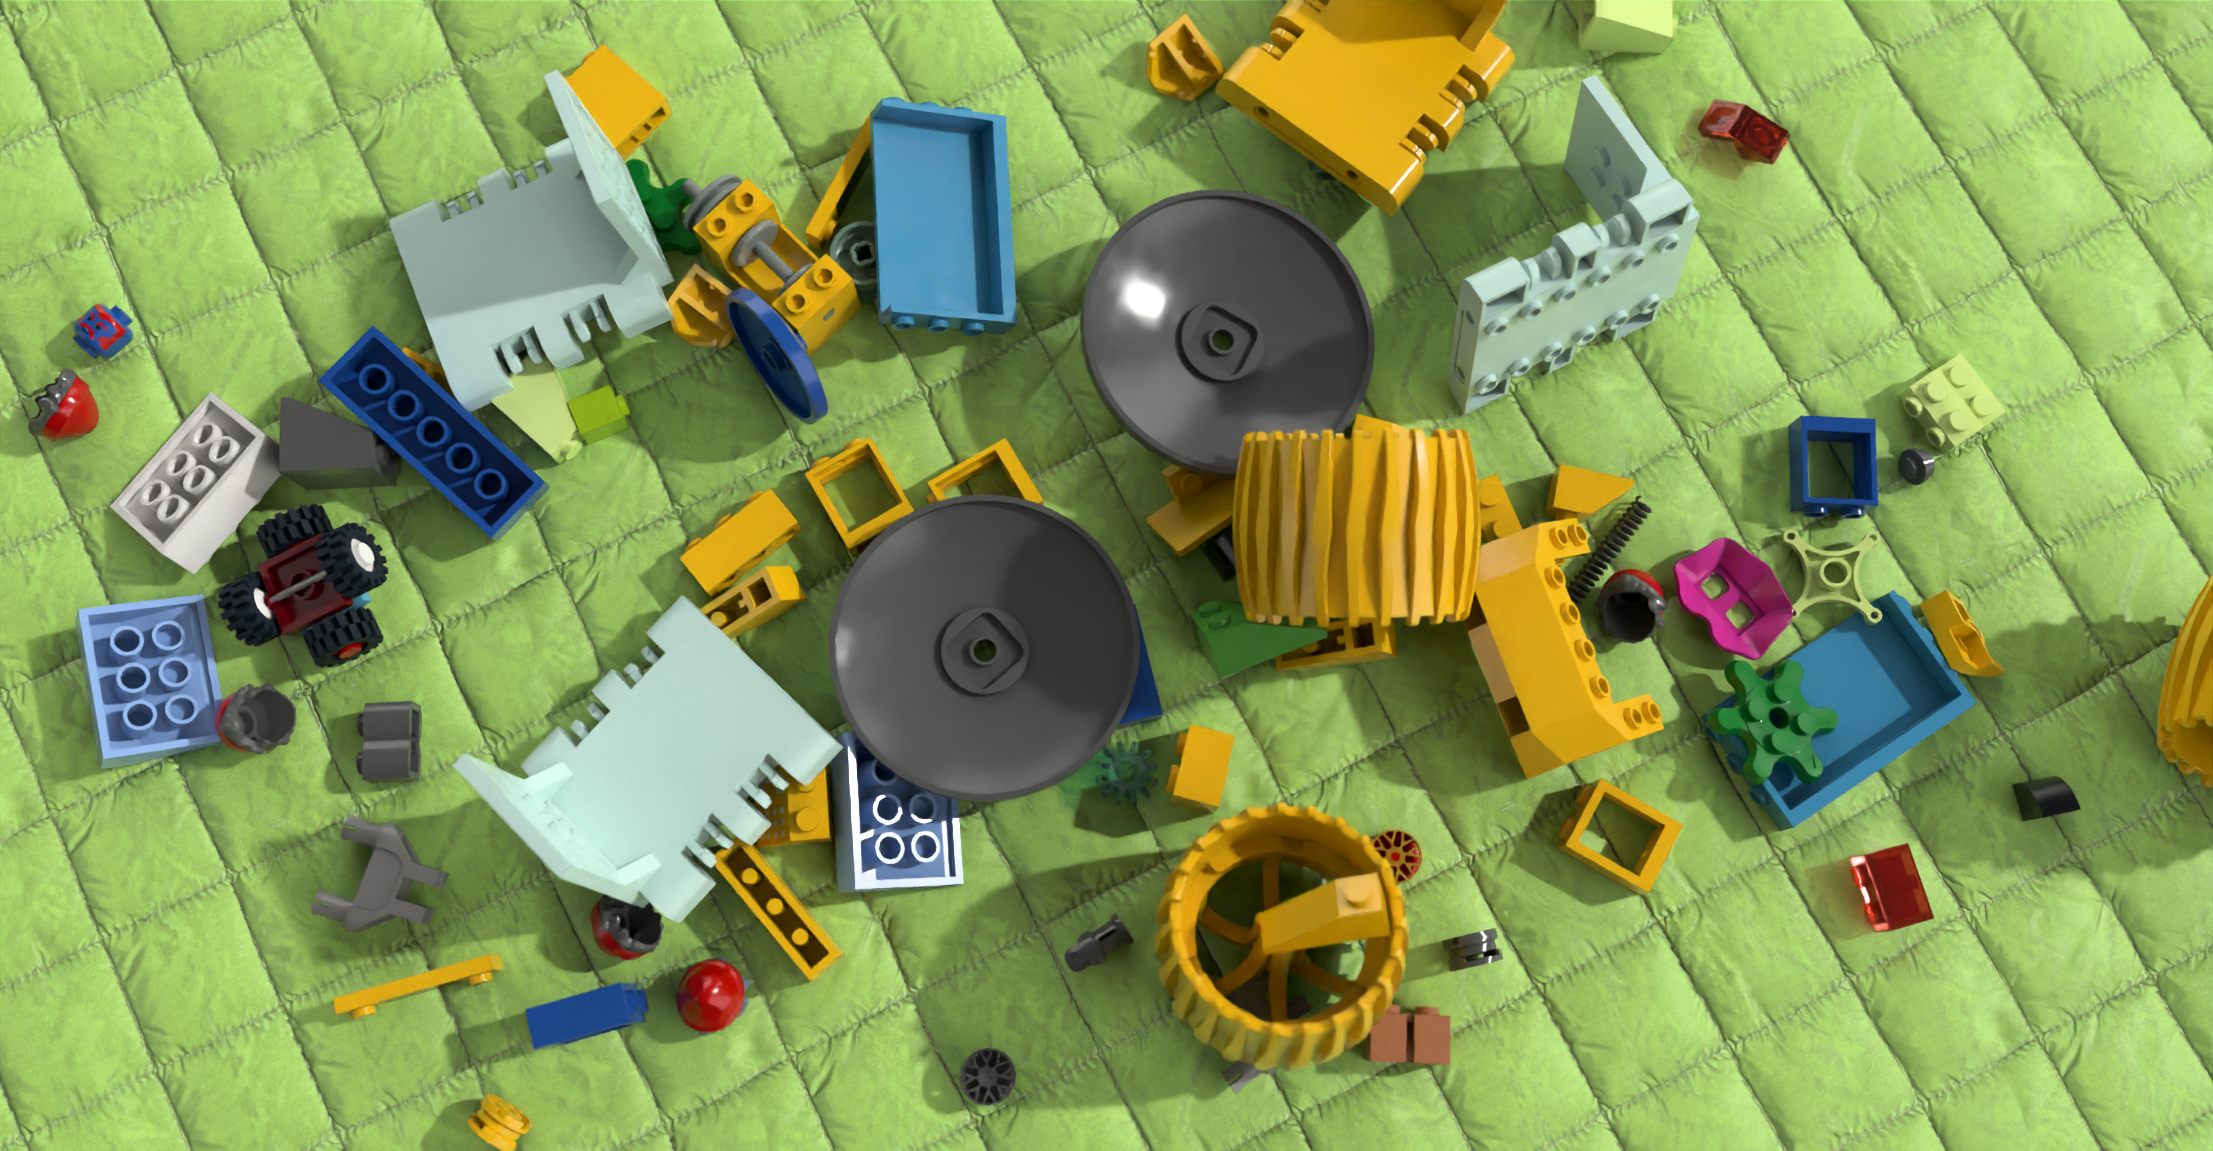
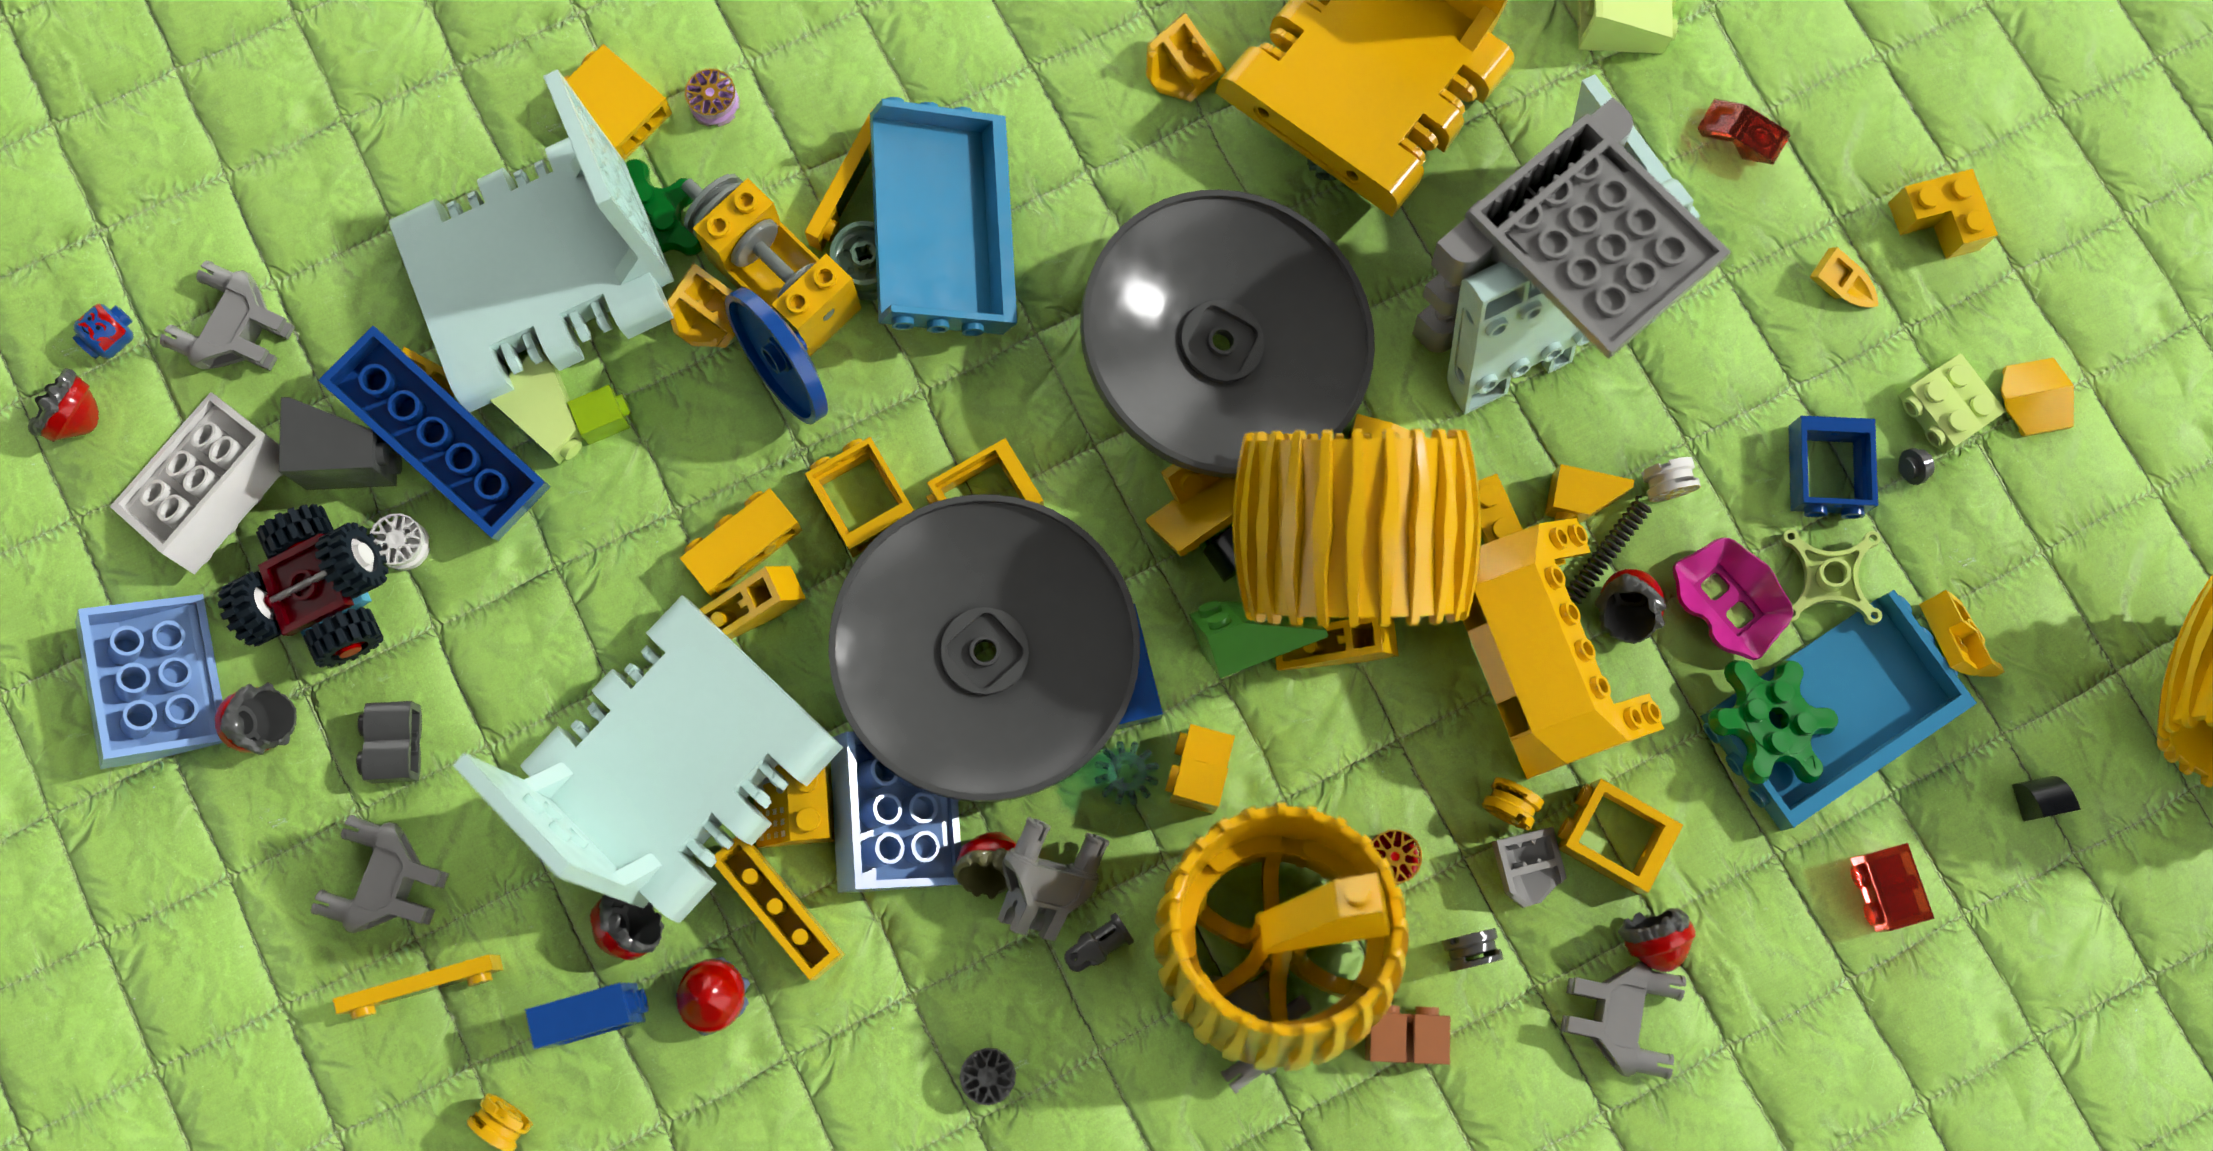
none -> light grey connector [160,260,295,371]
none -> white wheel [370,513,430,571]
none -> lavender wheel [685,69,740,127]
none -> olive hair [953,831,1017,899]
none -> light grey connector [998,817,1109,941]
none -> light grey bracket [1413,97,1731,359]
none -> yellow wheel [1481,777,1544,830]
none -> light grey slope [1492,827,1567,908]
none -> light grey connector [1560,961,1686,1080]
none -> hair [1618,908,1696,972]
none -> white wheel [1641,457,1701,502]
none -> yellow plate [1810,247,1879,308]
none -> yellow brick [1888,169,1998,259]
none -> yellow slope [2000,357,2074,437]

